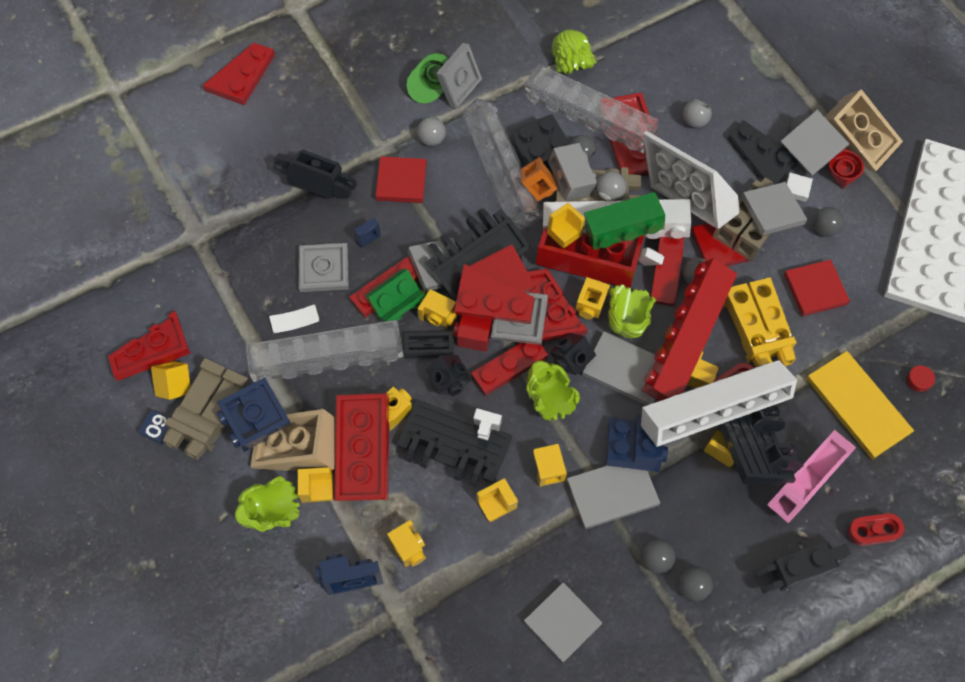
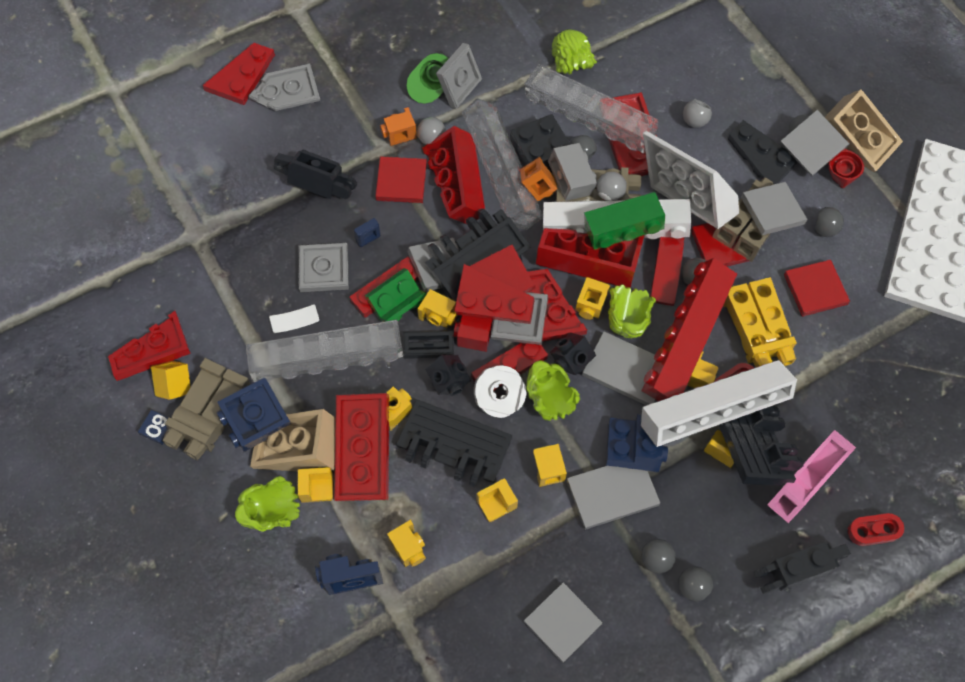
white tile [474,408,502,441] -> none
yellow panel [547,203,585,248] -> none
white tile [638,248,664,266] -> none
white tile [786,173,813,202] -> none
yellow tile [806,351,914,460] -> none
red tile [907,365,935,392] -> none
none -> light grey tile [249,63,320,111]
none -> orange brick [380,107,417,146]
none -> red wedge [422,126,485,224]
none -> white plate [474,366,526,418]

